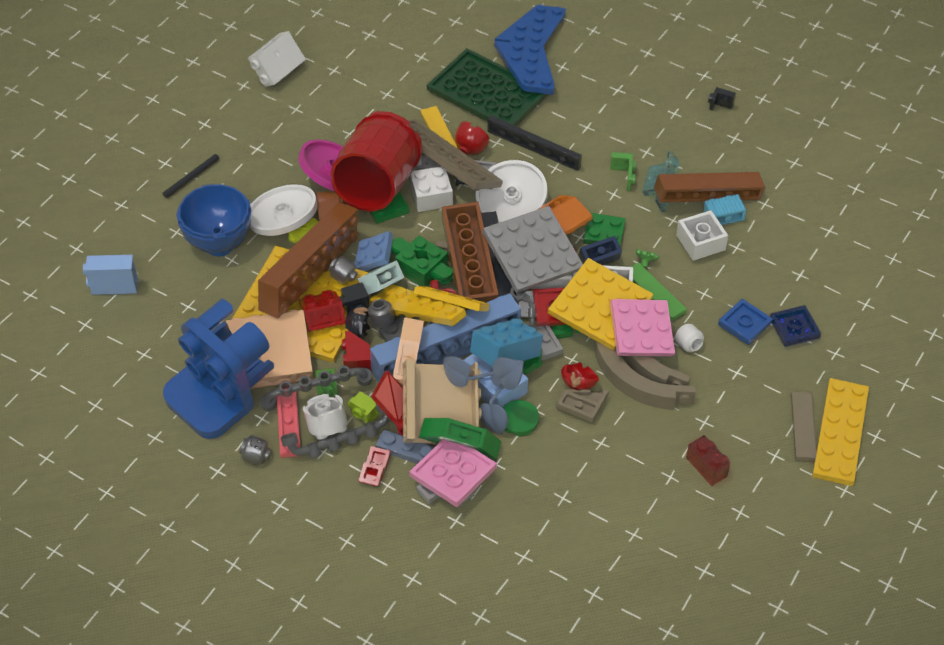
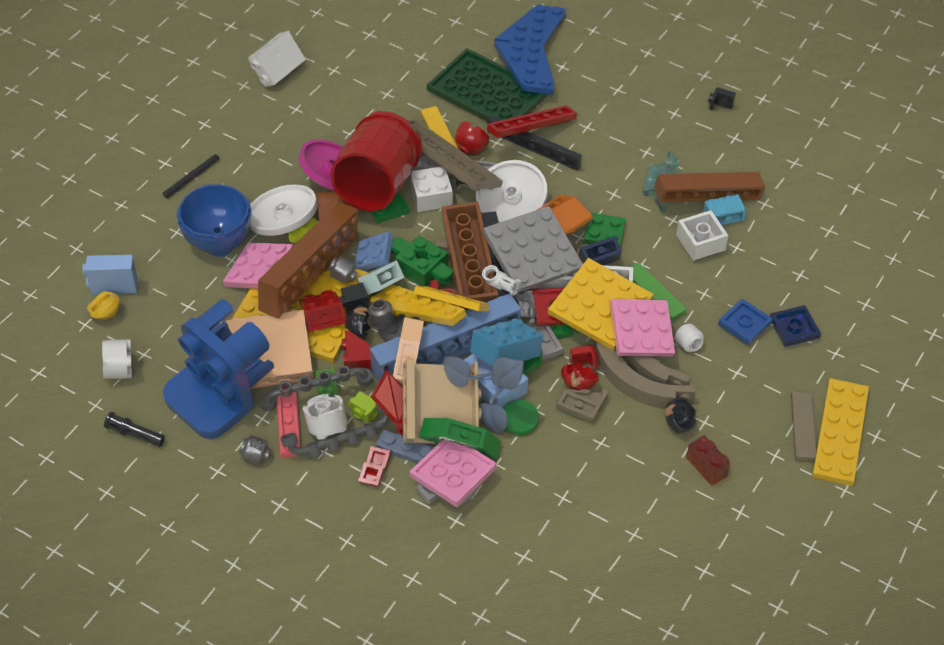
bright green bracket [610,152,636,191] -> none
bright green plant [636,249,660,268] -> none
none -> yellow hat [87,291,120,320]
none -> white brick [102,339,132,379]
none -> black pin [104,411,165,447]
none -> bright pink plate [223,243,294,289]
none -> white connector [482,265,522,296]
none -> red plate [487,105,578,138]
none -> red plate [569,345,598,370]
none -> black hair [664,398,697,434]

